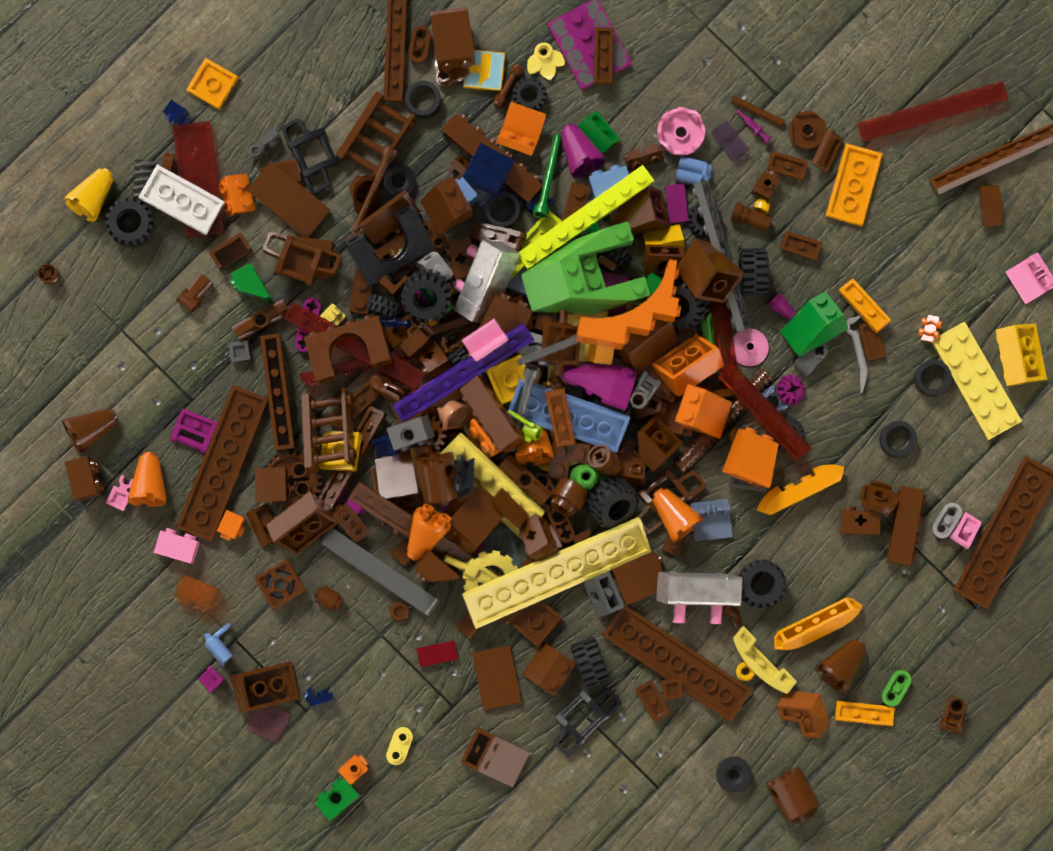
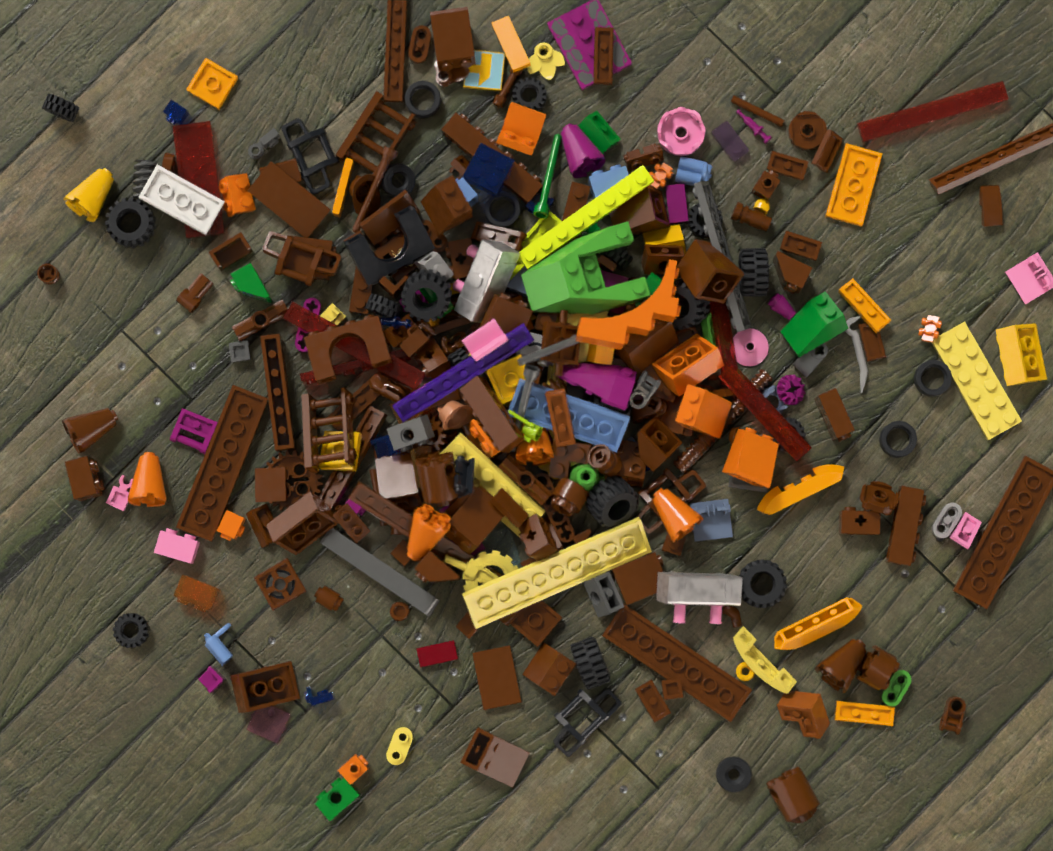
none -> black tyre [42,94,80,122]
none -> black tyre [113,613,150,648]
none -> light orange tile [332,158,354,218]
none -> light orange tile [491,16,531,73]
none -> orange piece [649,162,674,189]
none -> reddish brown slope [773,251,812,294]
none -> reddish brown brick [814,388,855,442]
none -> reddish brown brick [856,645,900,691]

